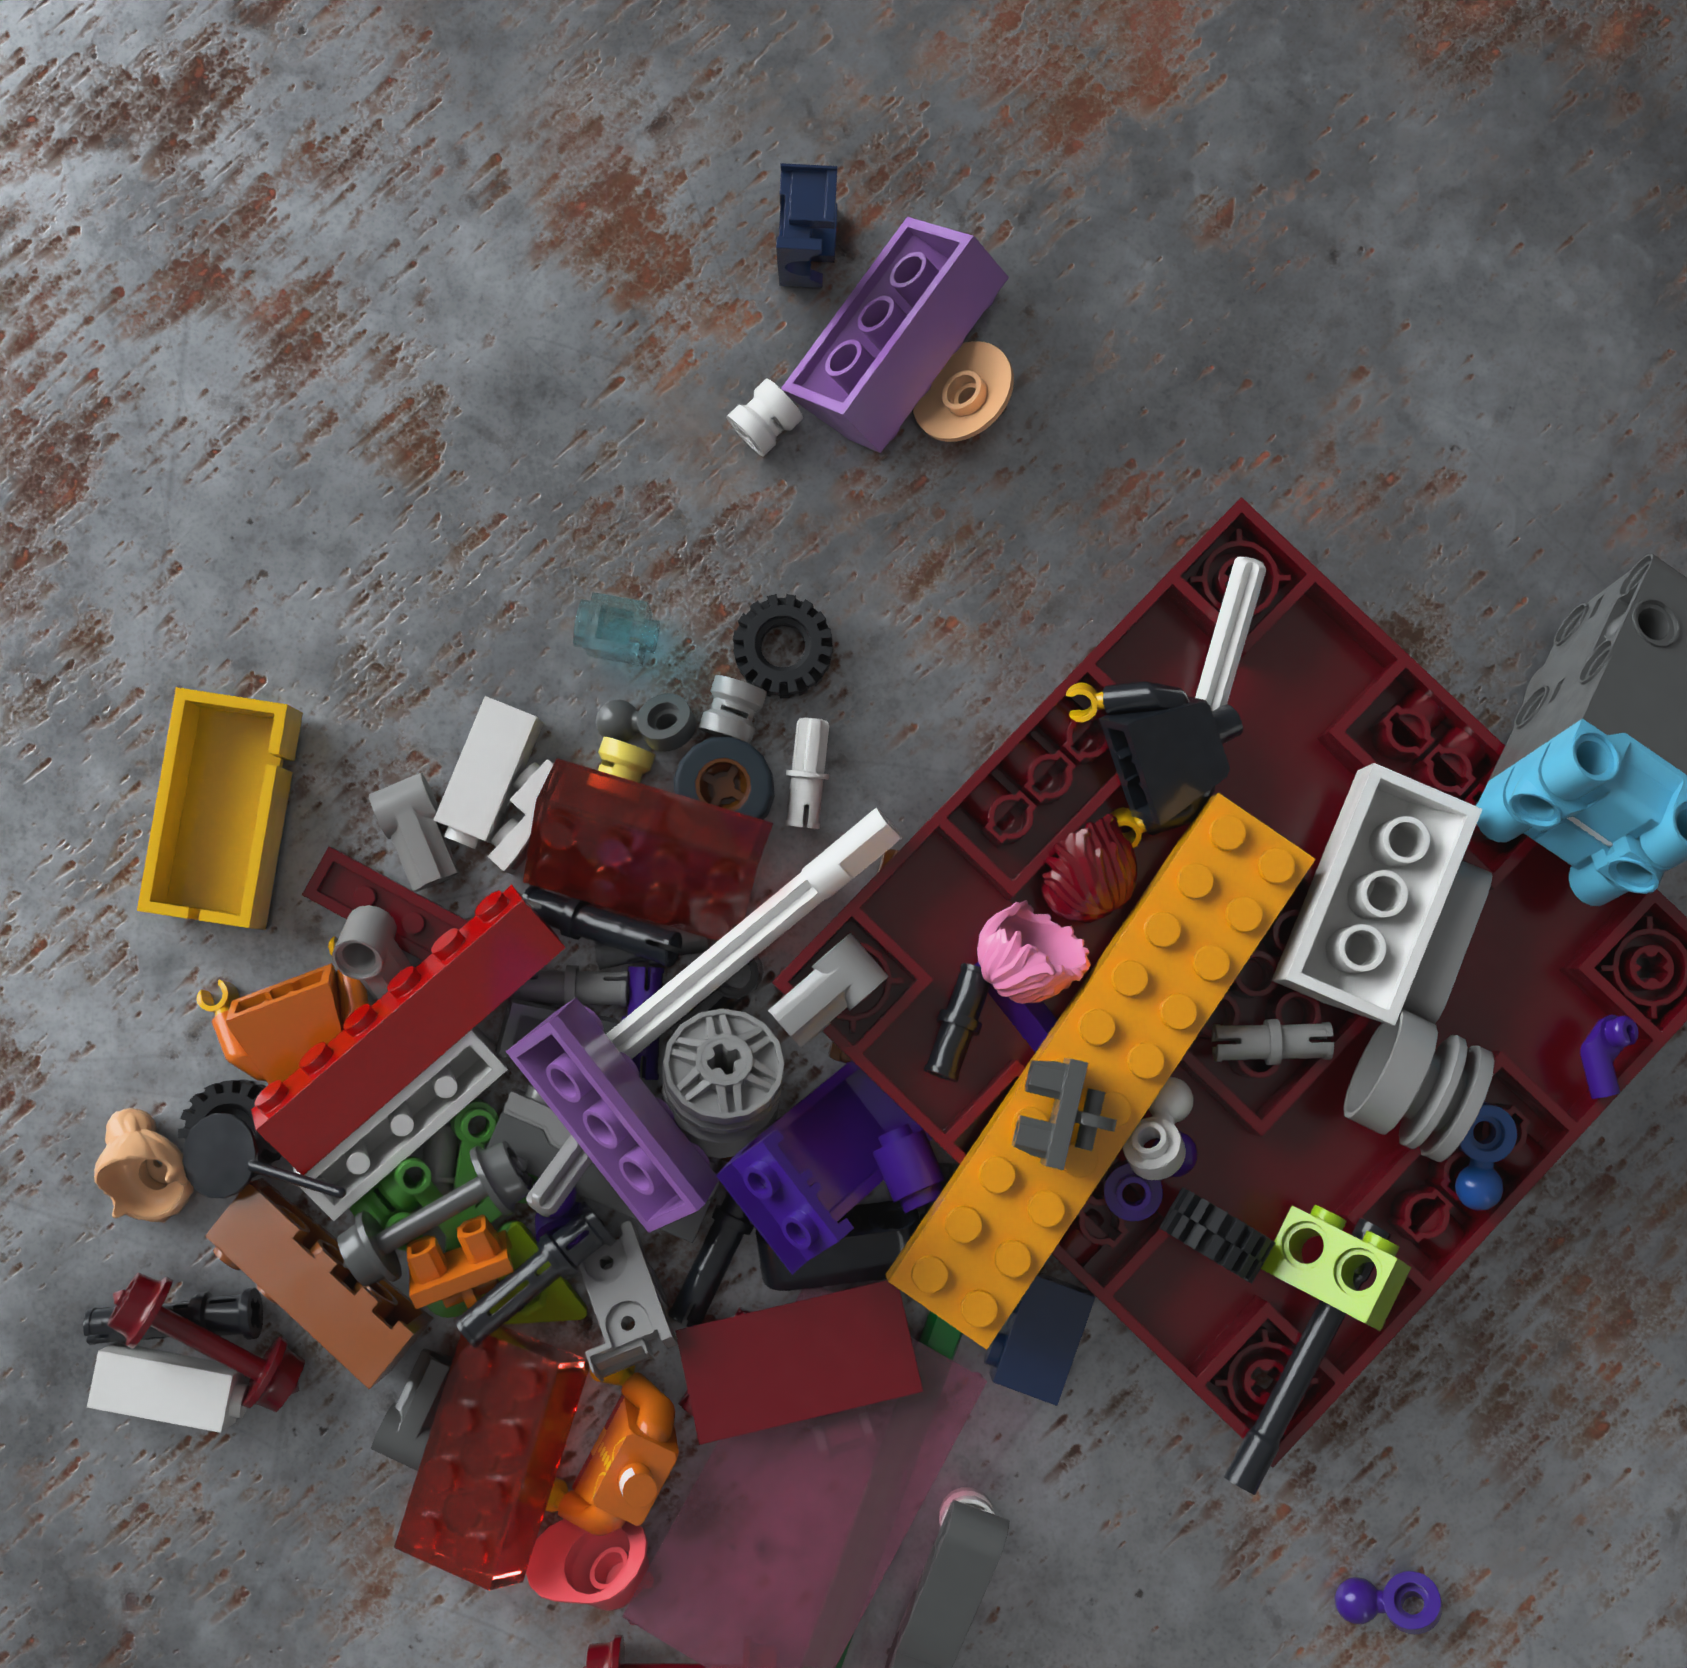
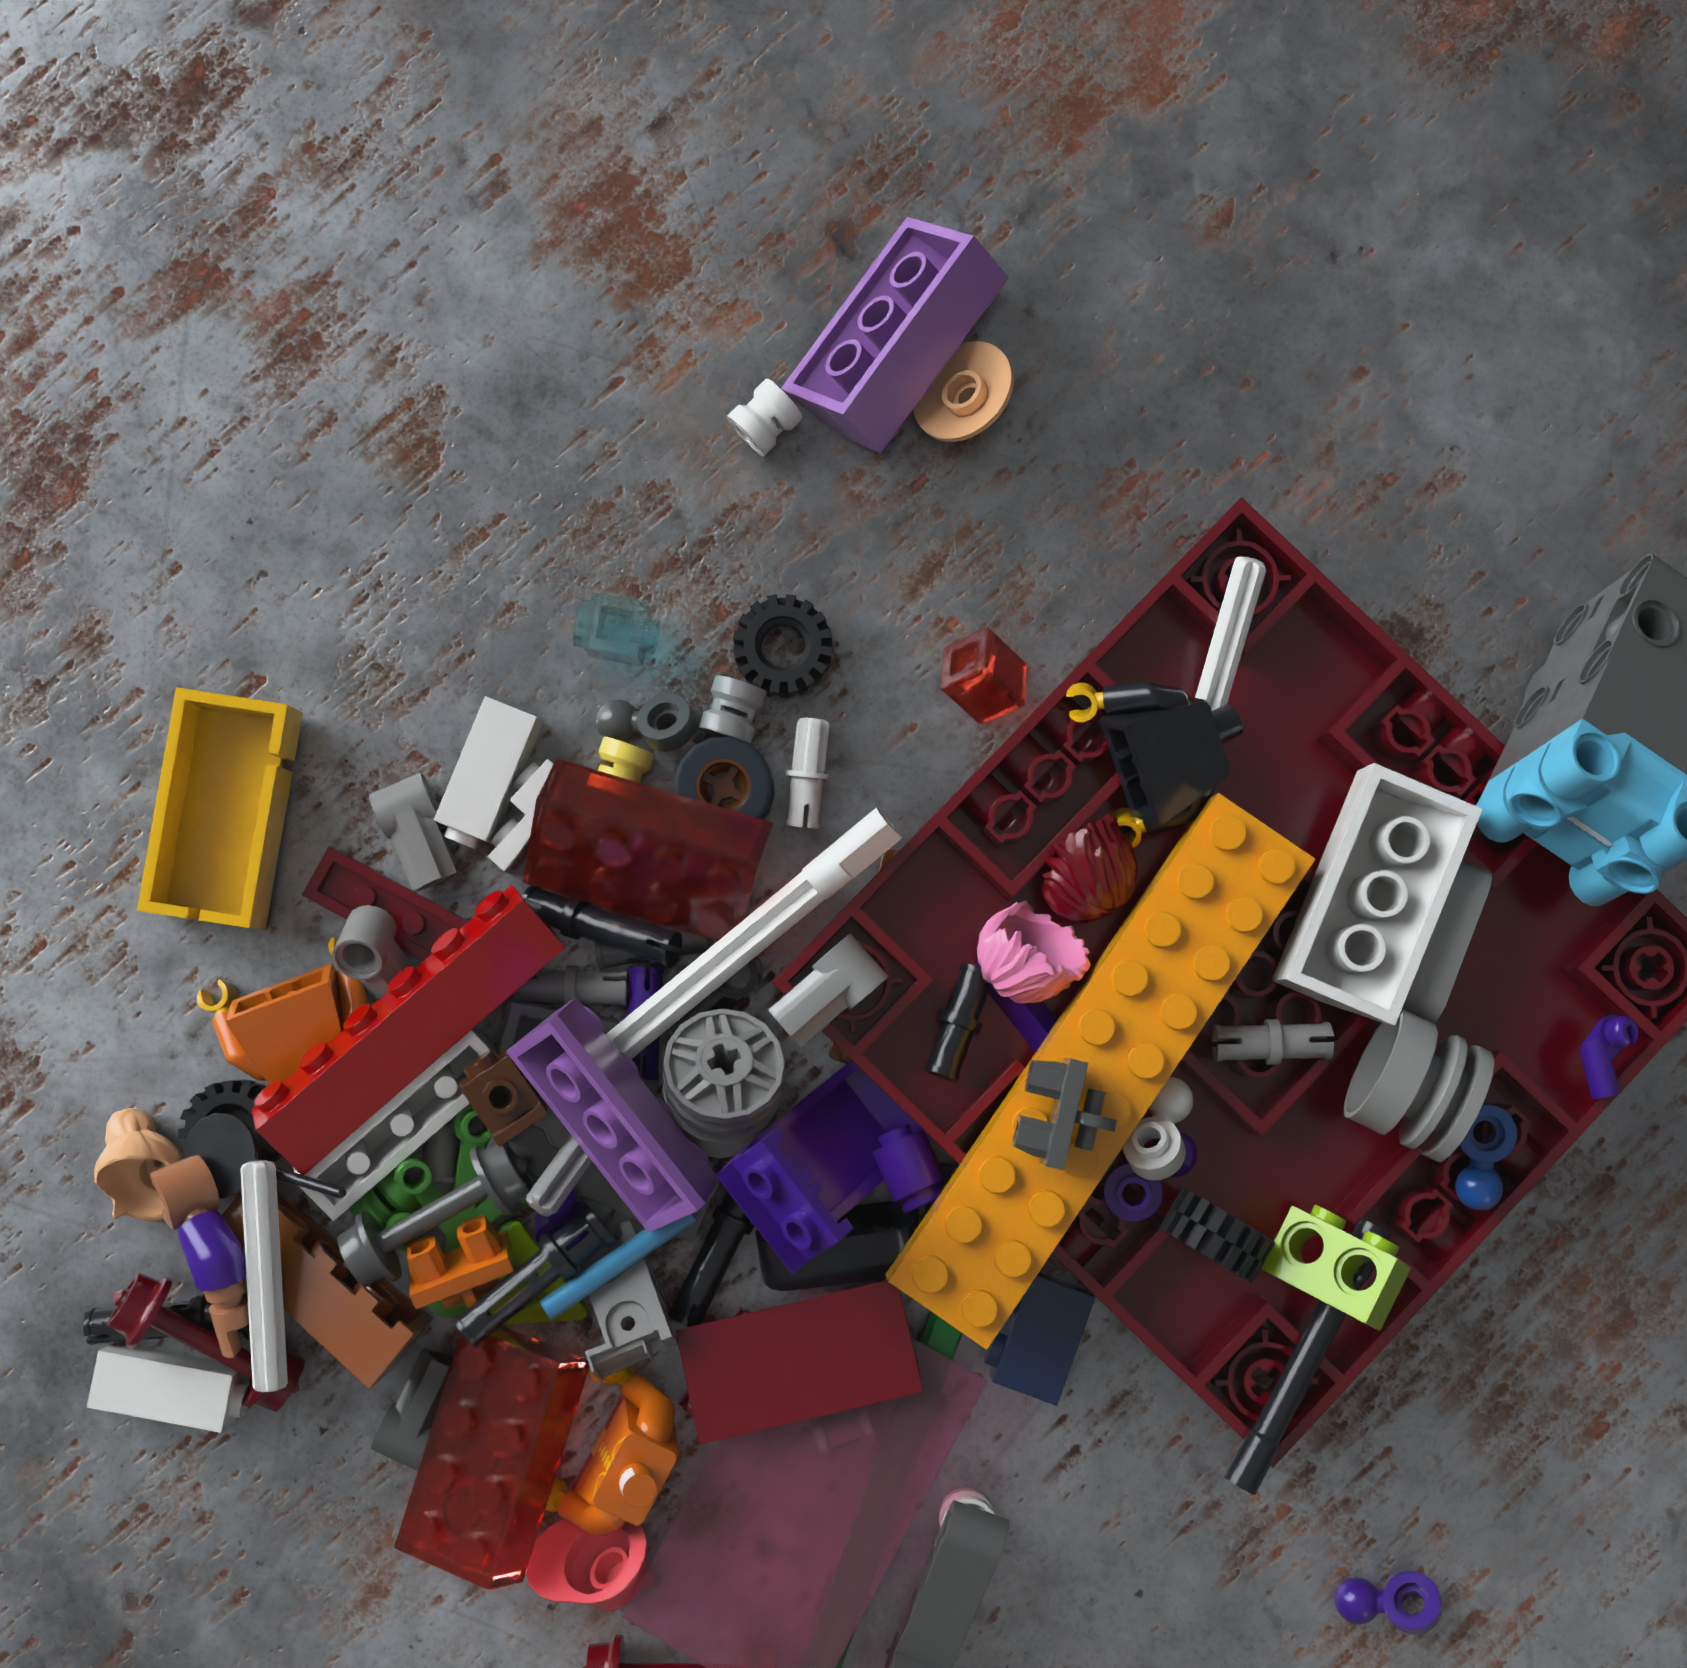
dark blue piece [776,163,837,288] -> none
none -> piece [150,1155,249,1358]
none -> white axle [240,1160,288,1392]
none -> reddish brown brick [459,1049,548,1147]
none -> dark azure bar [539,1214,696,1320]
none -> clear red panel [940,627,1027,724]

